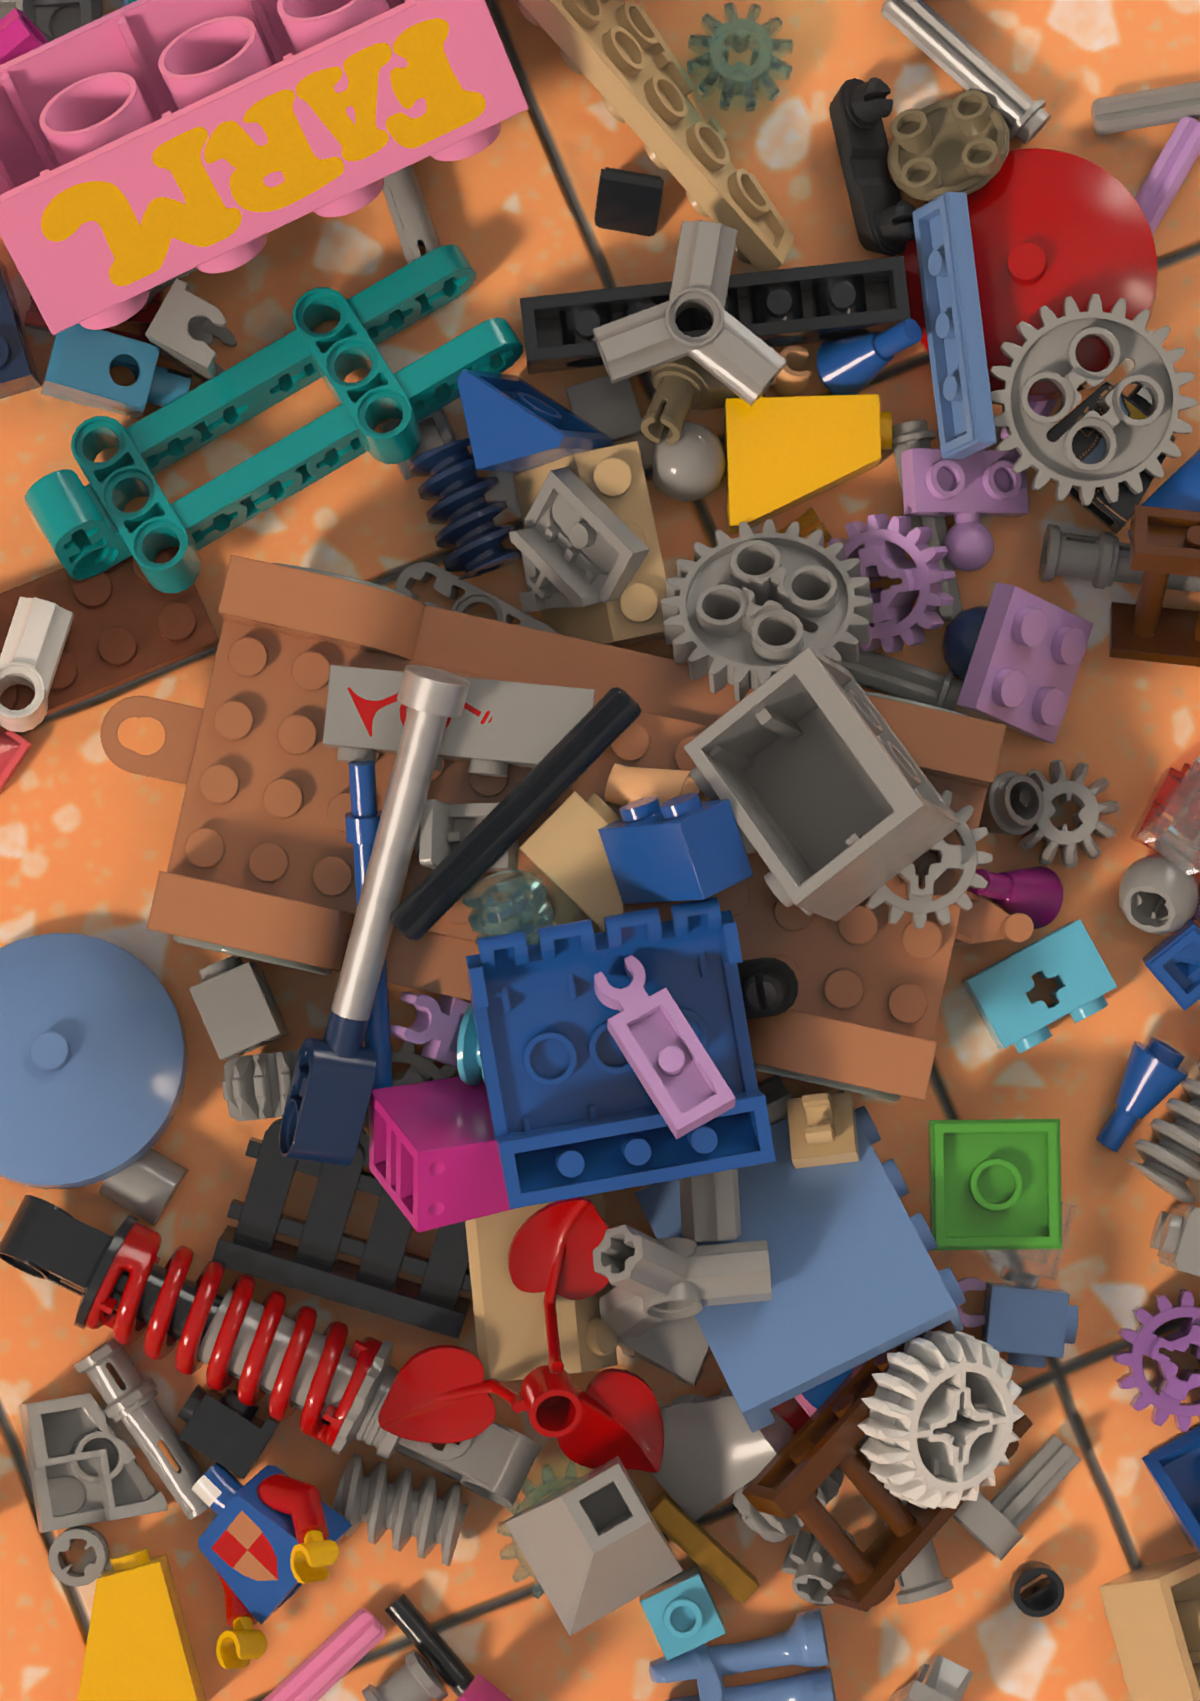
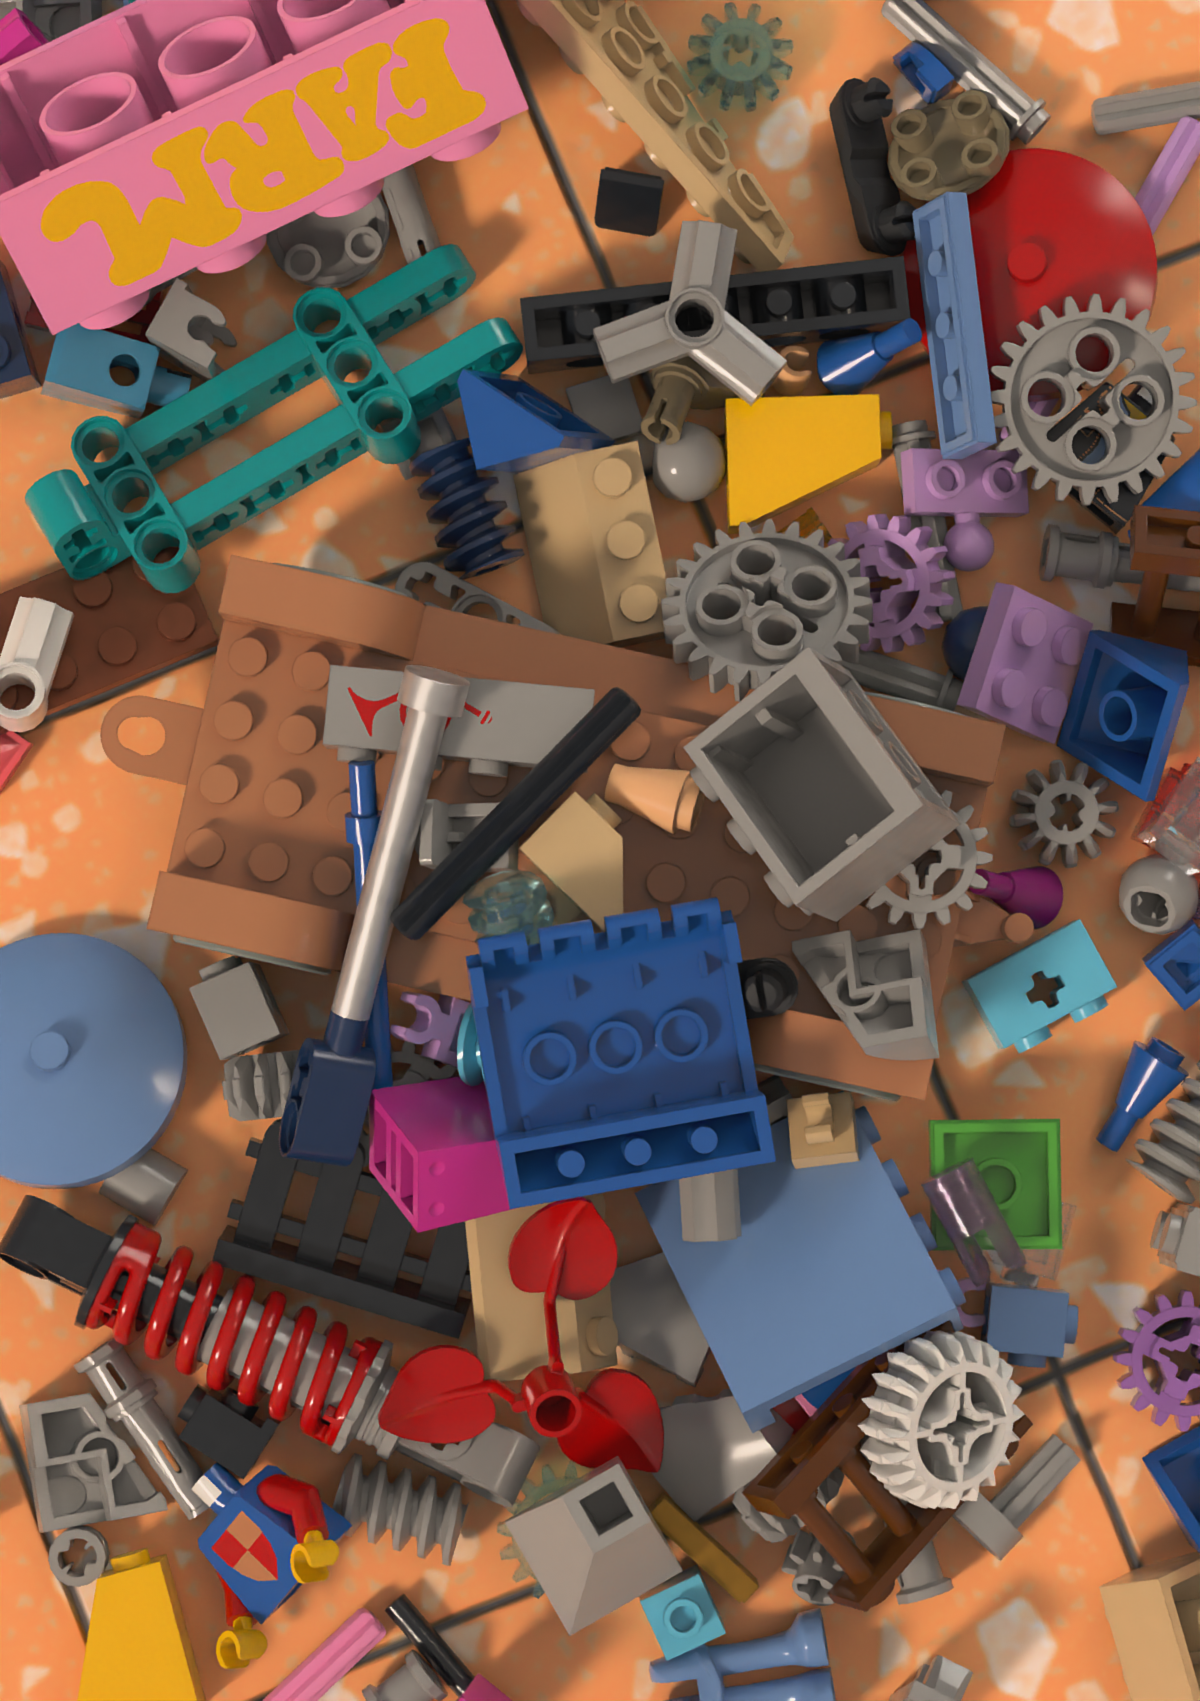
light grey slope [509,467,650,613] -> none
light grey piece [593,1224,772,1338] -> none
lavender plate [594,955,736,1139] -> none
blue brick [598,793,753,904] -> none
flat silver cone [979,771,1044,835] -> none
black hinge [1009,1560,1064,1617] -> none
none -> light grey dish [267,193,390,288]
none -> light grey slope [792,929,939,1060]
none -> blue tile [893,42,954,105]
none -> hinge [921,1157,1027,1287]
none -> blue slope [1057,630,1189,802]

